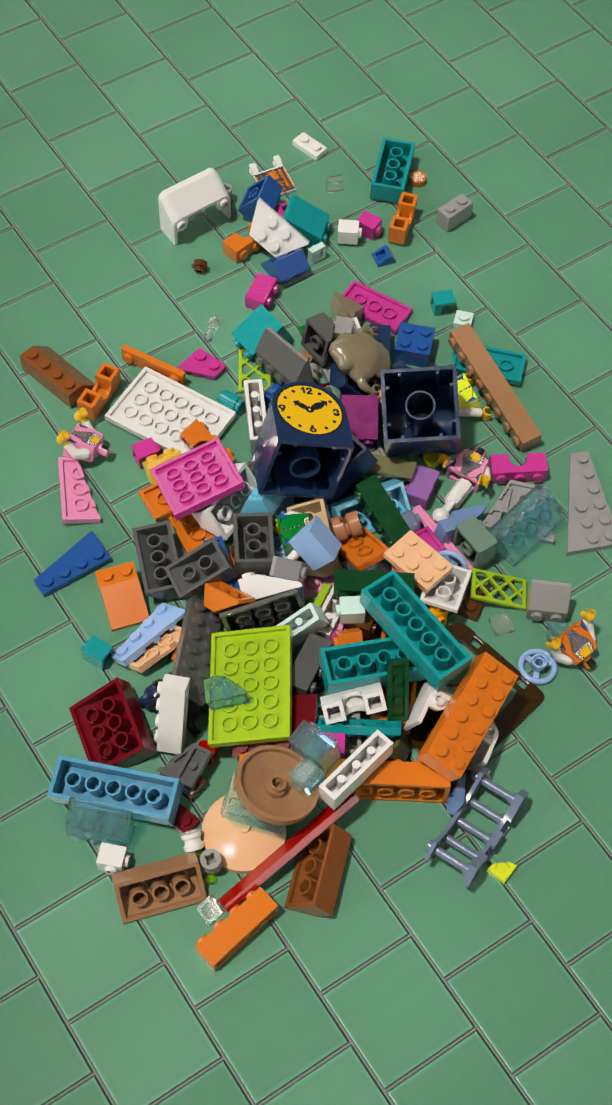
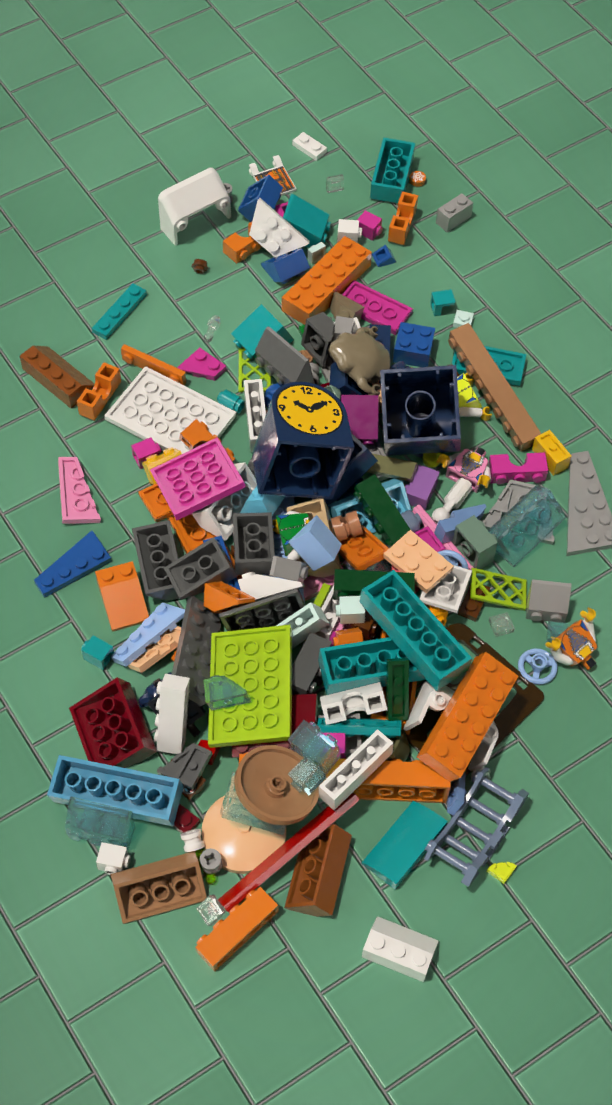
torso [56,407,111,462] -> none
dark pink brick [245,272,279,310] -> none
none -> teal plate [92,283,147,340]
none -> orange brick [282,236,372,325]
none -> teal slope [361,801,448,890]
none -> white slope [362,916,439,982]
none -> yellow panel [532,430,572,476]

